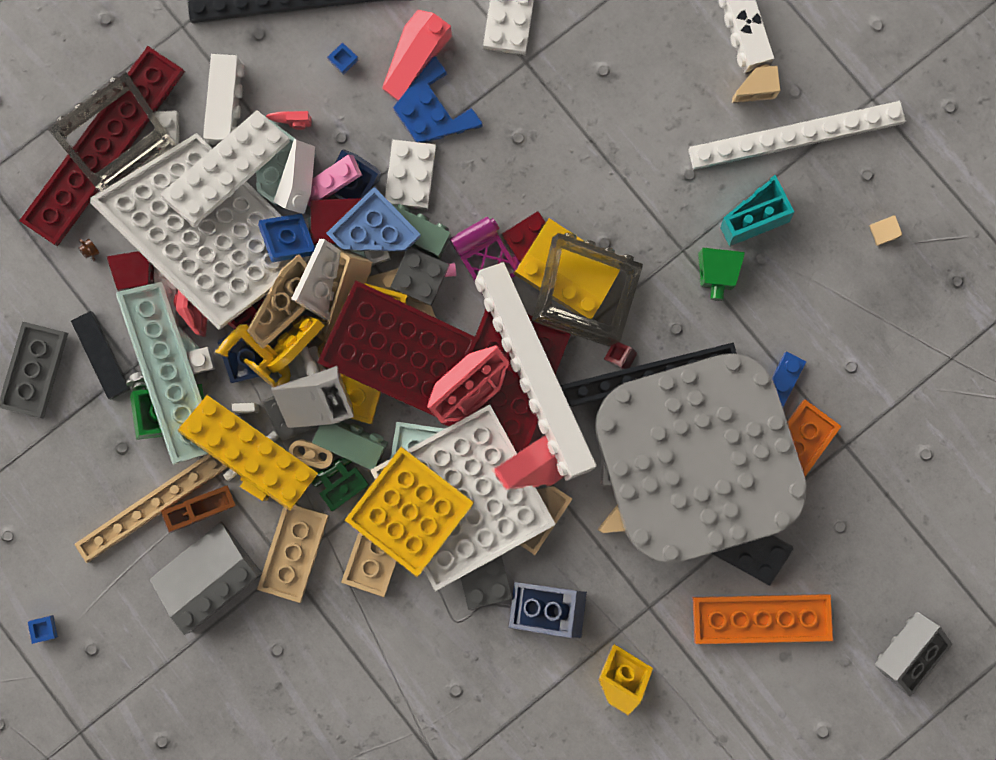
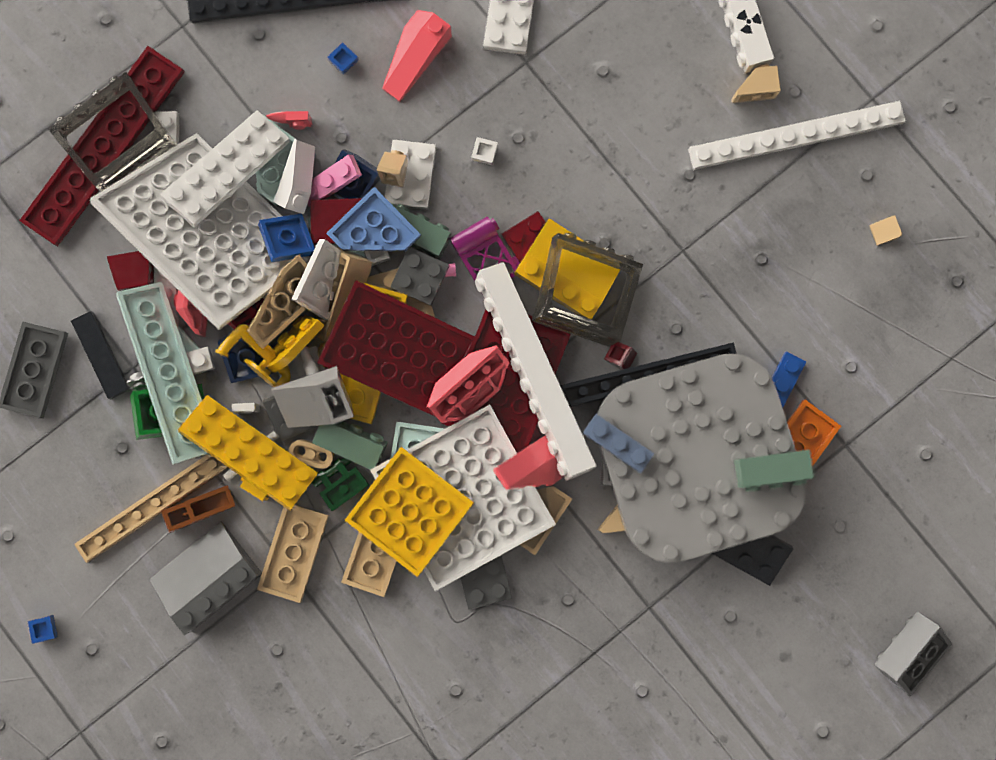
reddish brown plate [79,239,99,261] -> none
white brick [203,54,245,146] -> none
blue wing [393,56,483,143] -> none
dark blue slope [509,582,587,638] -> none
yellow slope [599,644,653,715] -> none
orange plate [693,594,833,644] -> none
green torso [698,247,745,301] -> none
teal wedge [720,175,795,247] -> none
none -> tan slope [377,150,408,187]
none -> white plate [471,137,498,165]
none -> sand blue plate [582,414,654,473]
none -> sand green brick [734,450,814,492]

